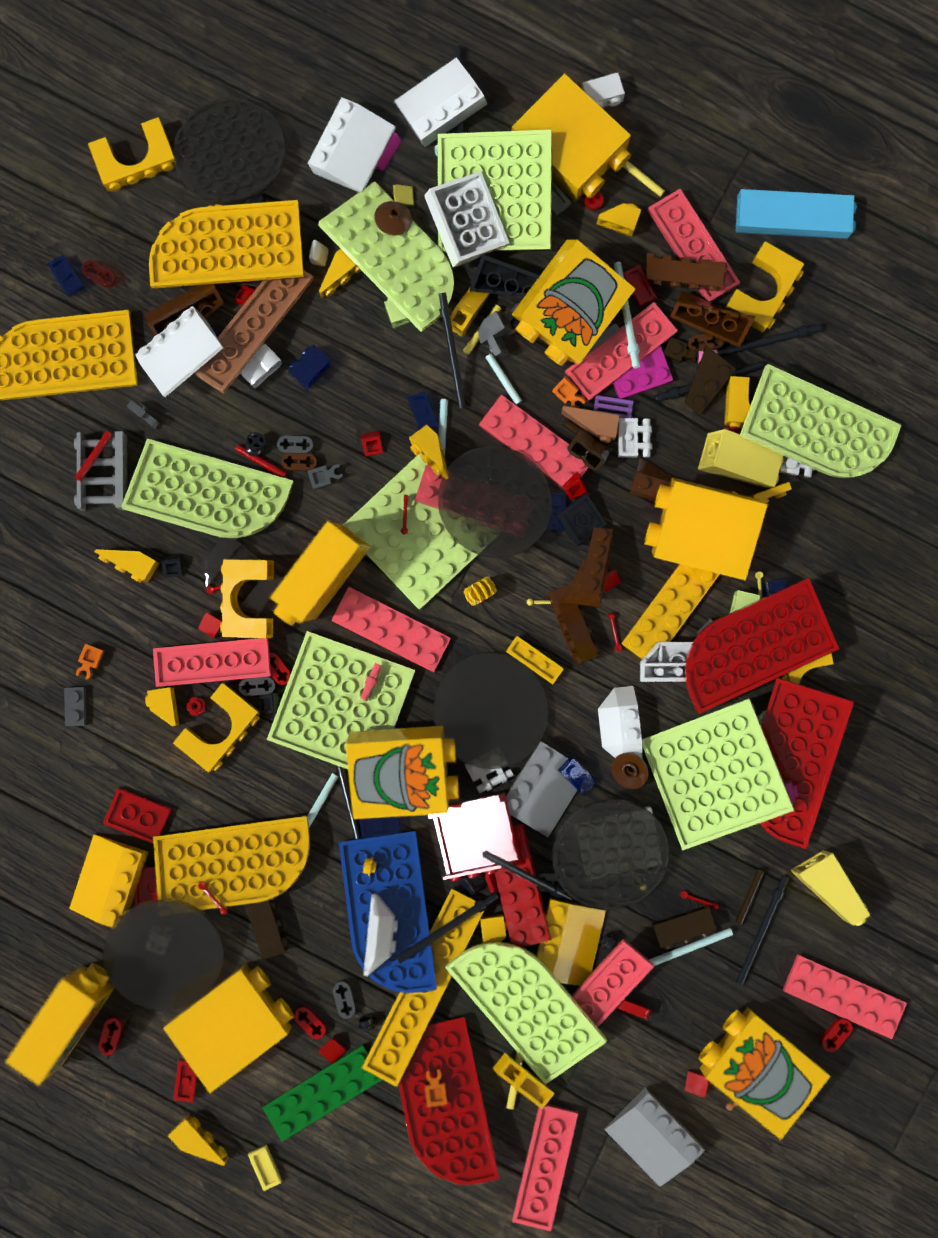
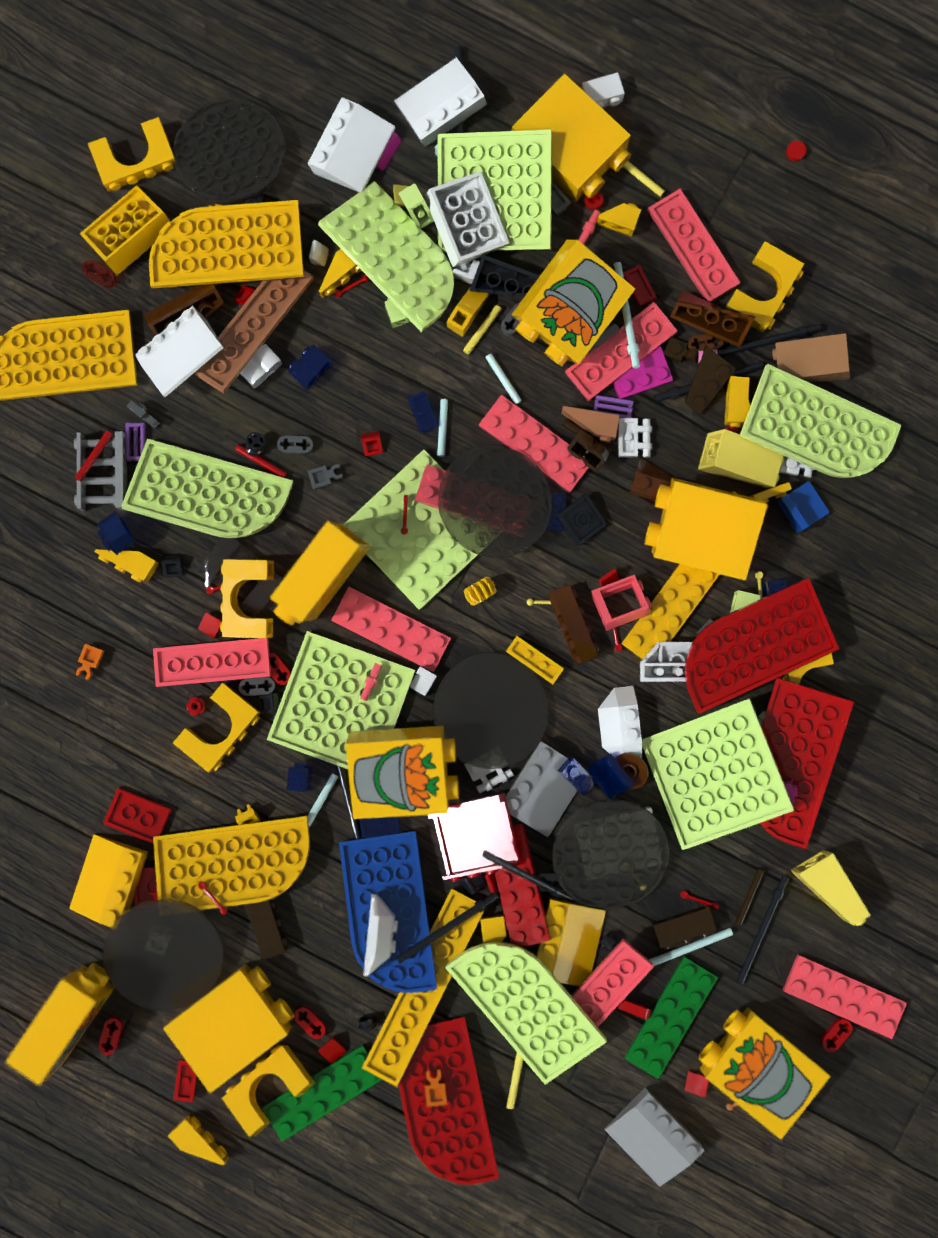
clear blue plate [47,254,85,297] -> none
dark grey plate [64,687,86,726] -> none
yellow slope [145,687,179,726] -> none
light yellow tile [248,1144,282,1191] -> none
reddish brown beam [281,453,318,472] -> none
dark grey beam [333,980,356,1019] -> none
yellow plate [363,857,377,876] -> none
reddish brown dish [374,201,412,236] -> none
yellow slope [409,425,448,480] -> none
black bar [438,292,466,408] -> none
dark grey brick [479,311,513,357] -> none
yellow slope [493,1053,555,1109] -> none
coral plate [512,1104,578,1231] -> none
orange plate [552,376,587,408] -> none
reddish brown wedge [562,527,614,607] -> none
red slope [563,472,588,500] -> none
reddish brown wedge [647,253,728,292] -> none
medium azure brick [736,189,857,239] -> none
none -> yellow slope [80,185,171,275]
none -> clear blue brick [97,511,135,555]
none -> medium lavender tile [125,423,146,462]
none -> yellow arch [222,1045,315,1137]
none -> yellow tile [235,804,261,825]
none -> clear blue brick [286,762,313,792]
none -> red hinge [334,275,370,298]
none -> yellowish green brick [399,183,434,228]
none -> white panel [410,667,437,696]
none -> white panel [453,260,479,284]
none -> coral bar [578,210,601,245]
none -> clear blue bracket [588,753,634,800]
none -> coral window [591,575,651,631]
none -> green plate [624,956,718,1079]
none -> medium nougat slope [773,333,850,382]
none -> blue bracket [777,482,829,533]
none -> red tile [786,141,806,161]

